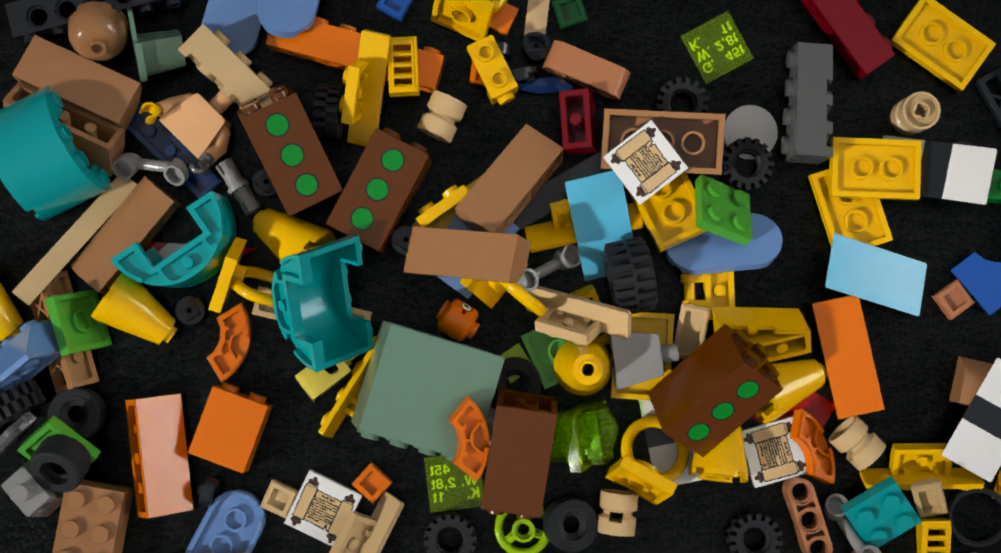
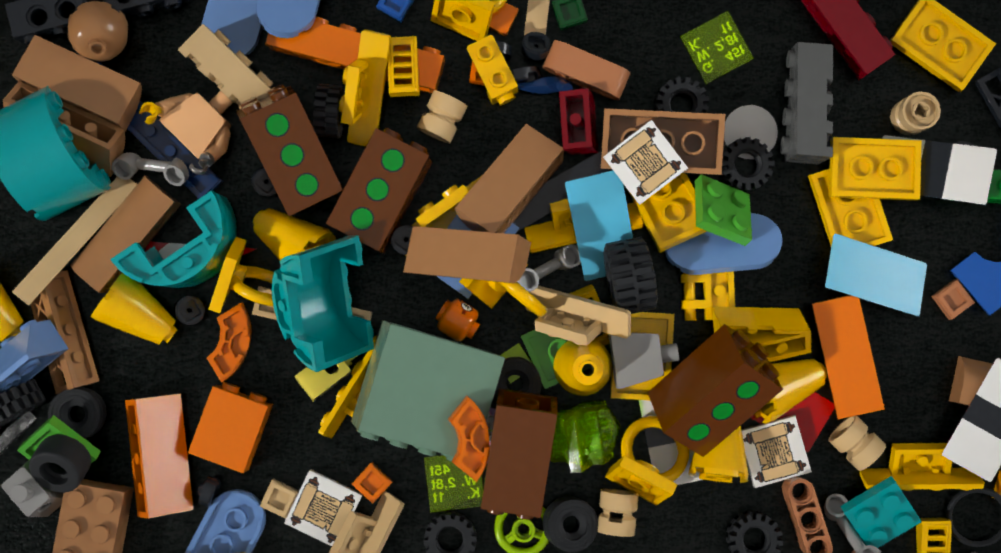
bright green plate [45,290,112,357] -> none
sand green container [127,8,186,82] -> none
light grey pin [215,158,262,216] -> none
tan tile [674,303,711,359] -> none
orange tile [790,409,835,484] -> none
tan tile [911,477,949,518] -> none

